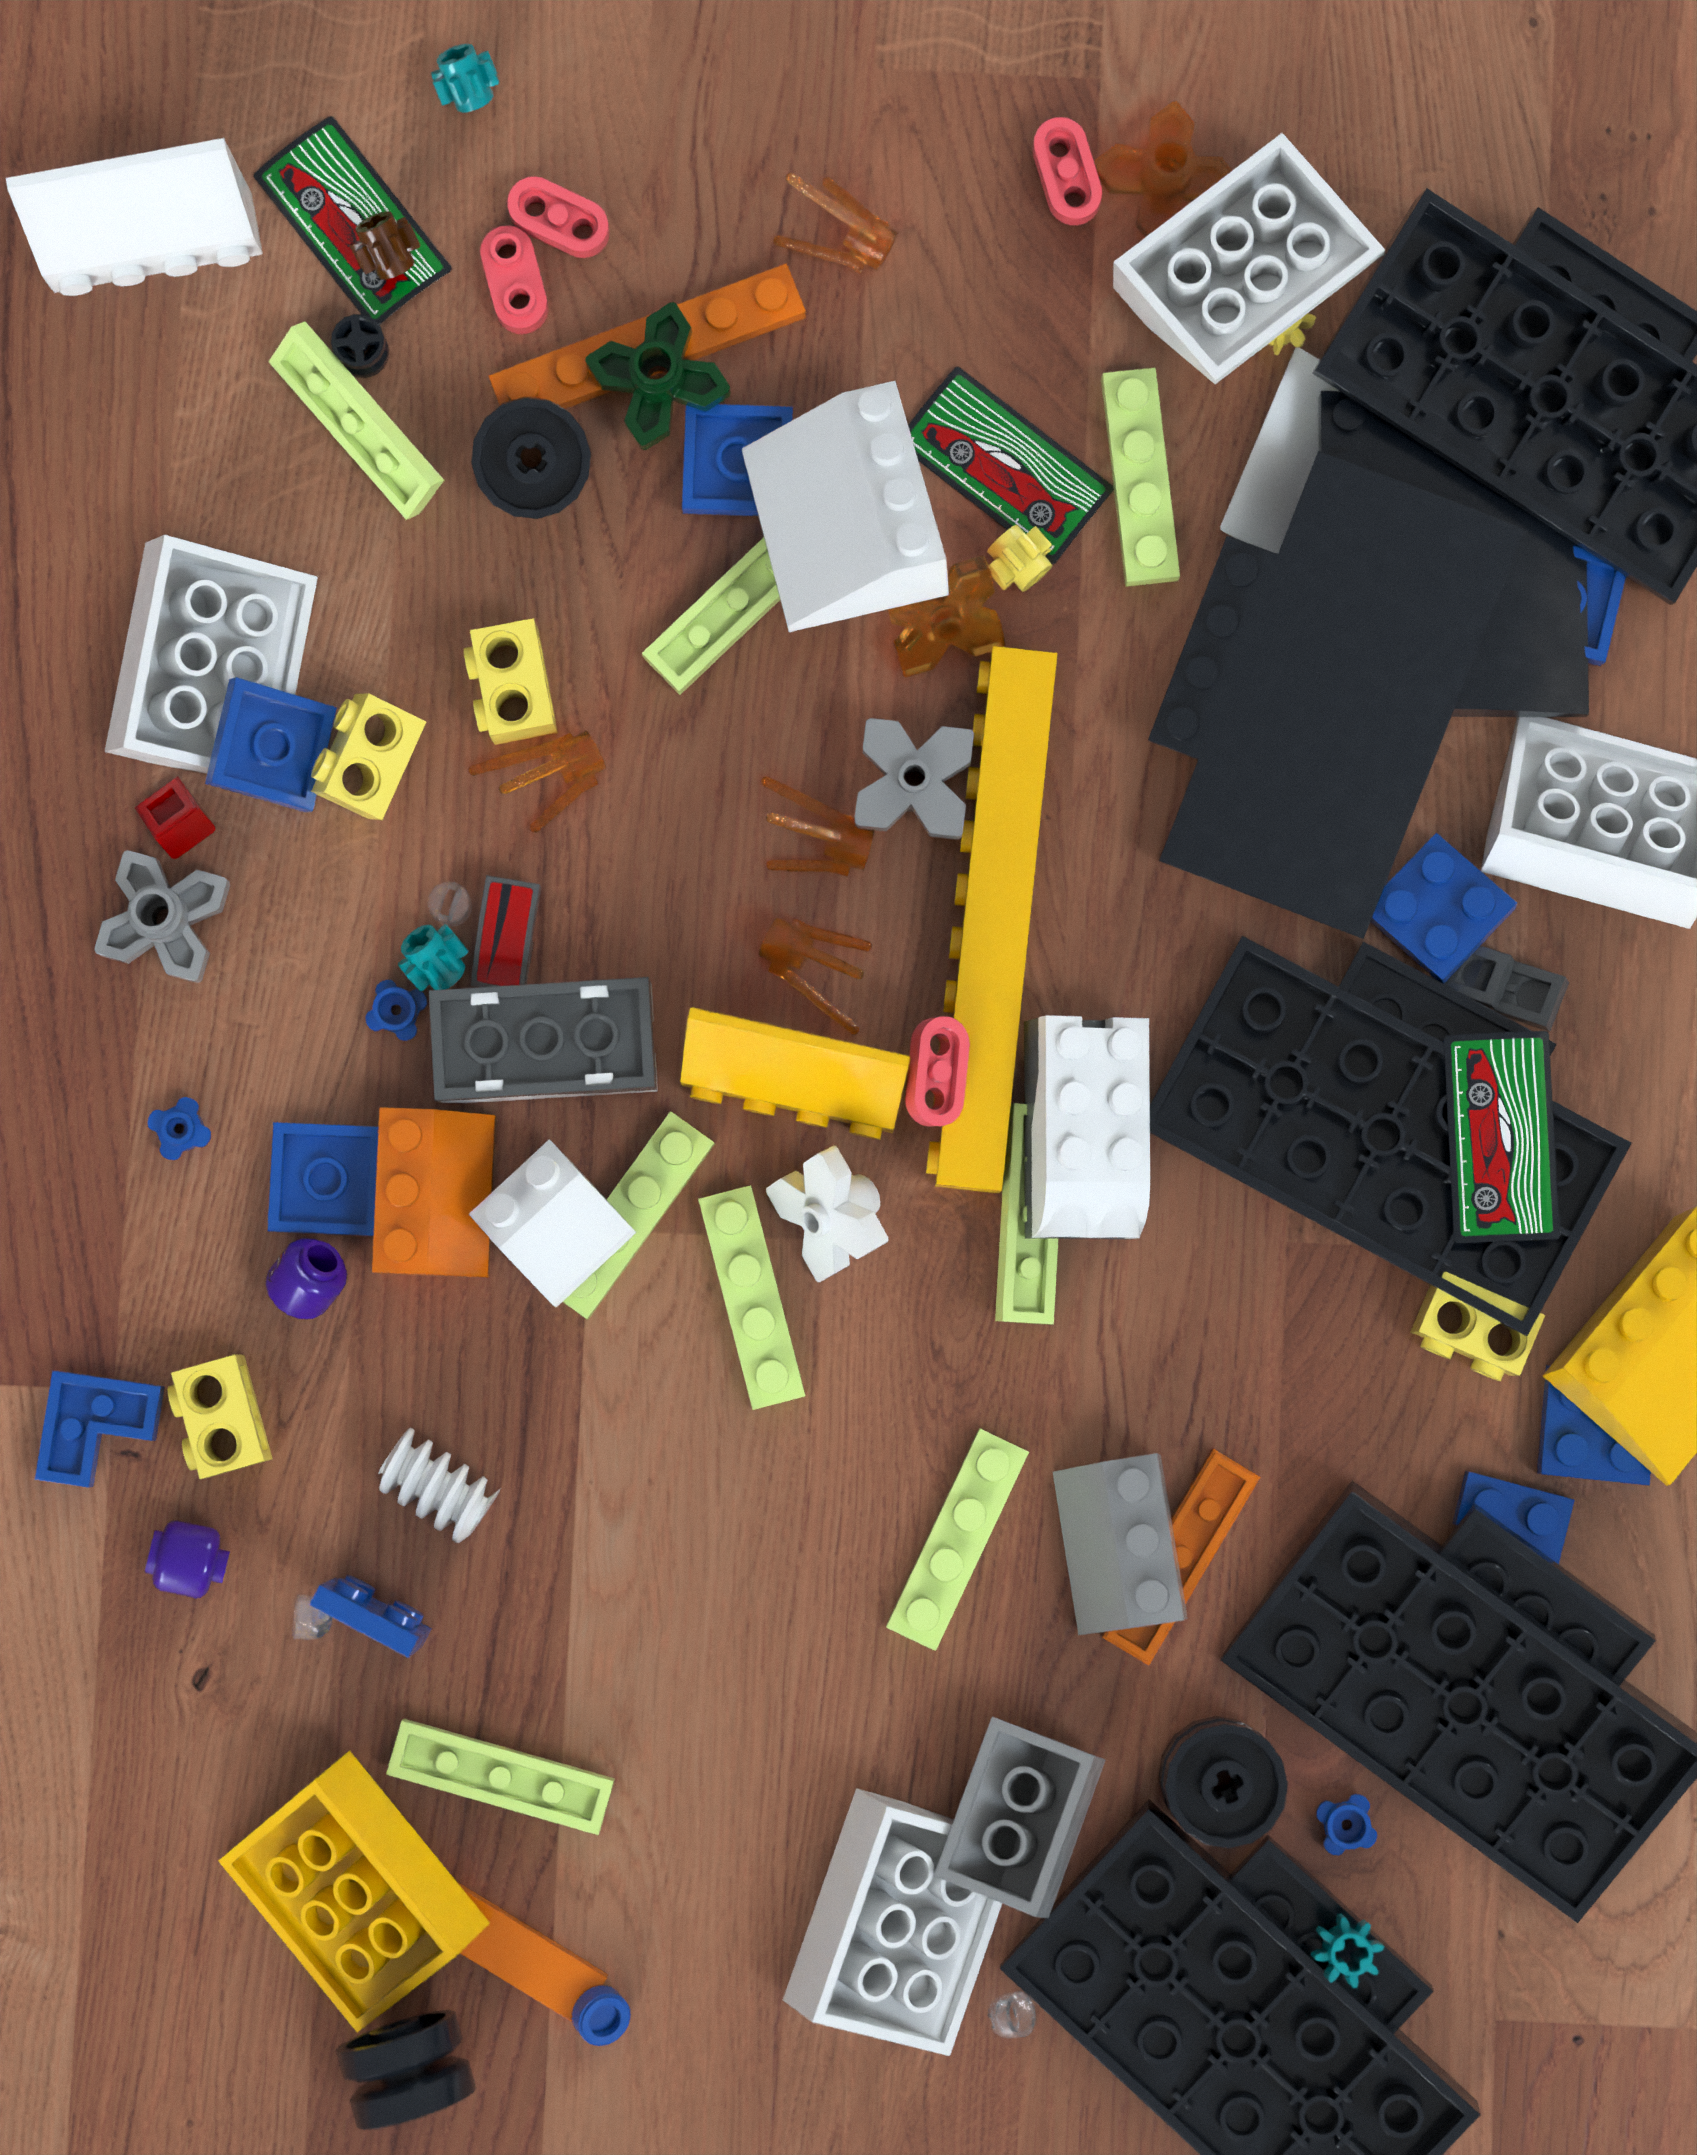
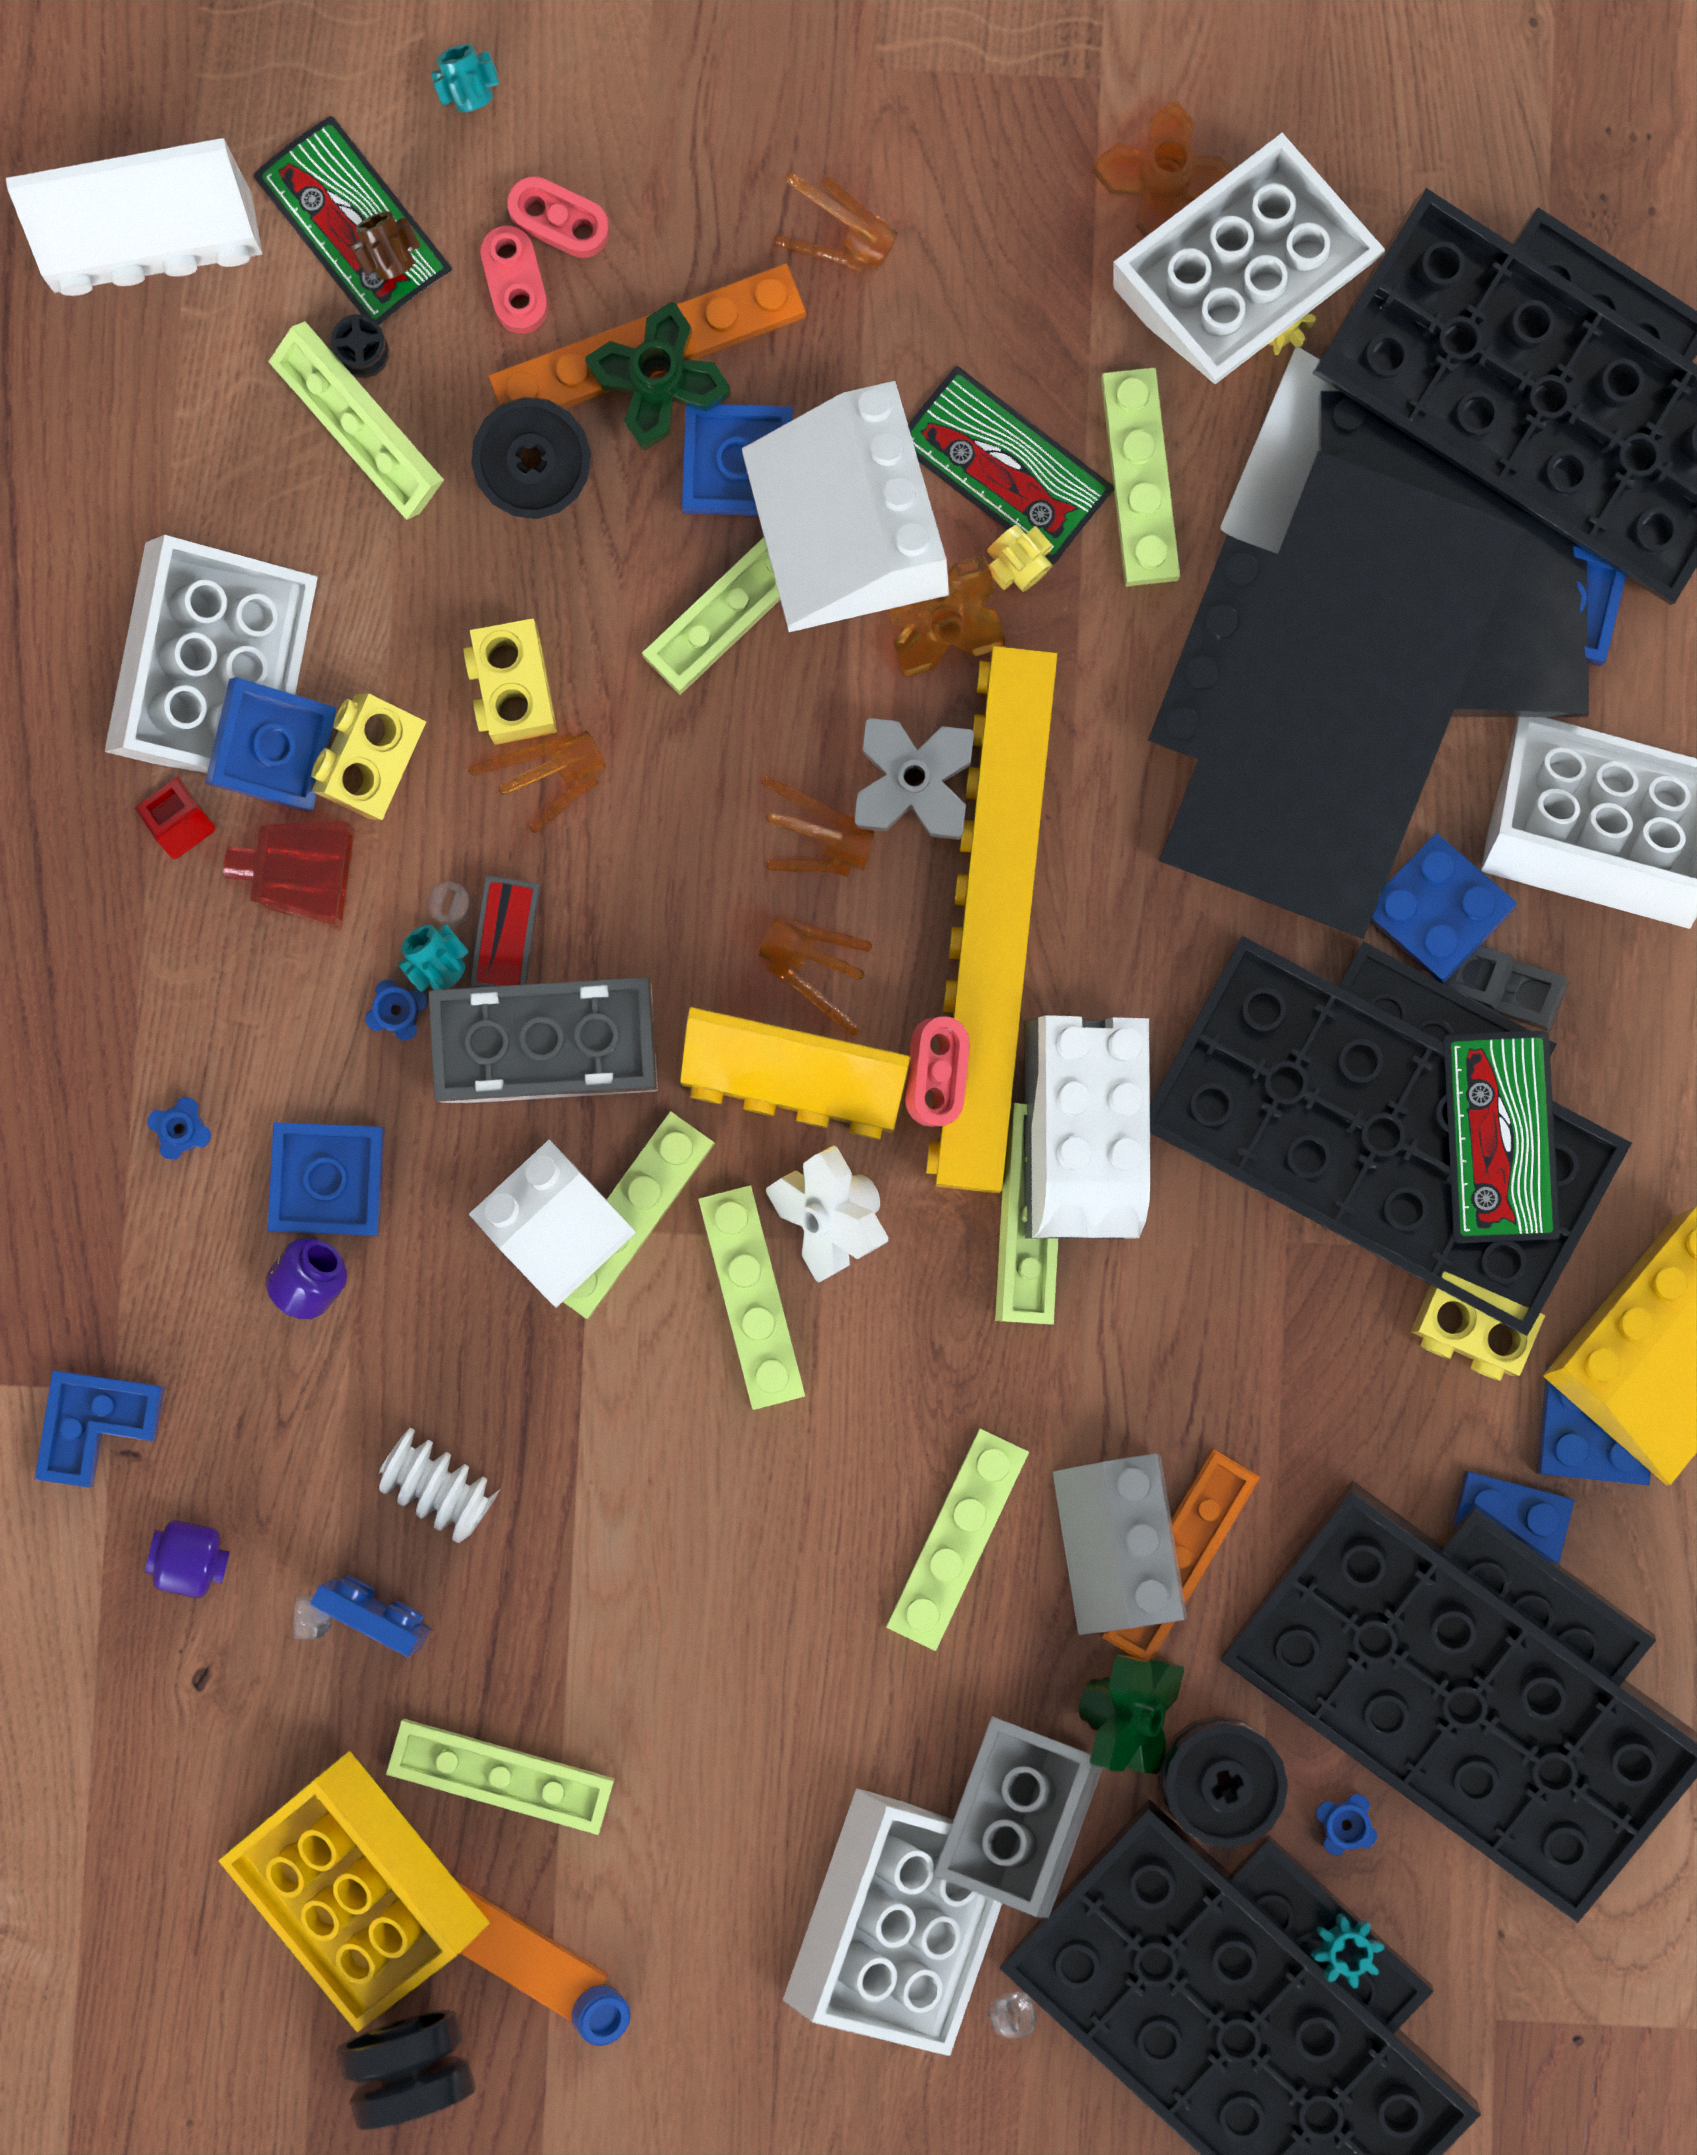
light grey plant [94,850,230,983] -> none
light yellow brick [167,1354,272,1479] -> none
orange slope [372,1107,496,1278] -> none
coral plate [1033,117,1102,226] -> none
none -> clear red torso [224,821,355,930]
none -> dark green plant [1079,1655,1184,1774]

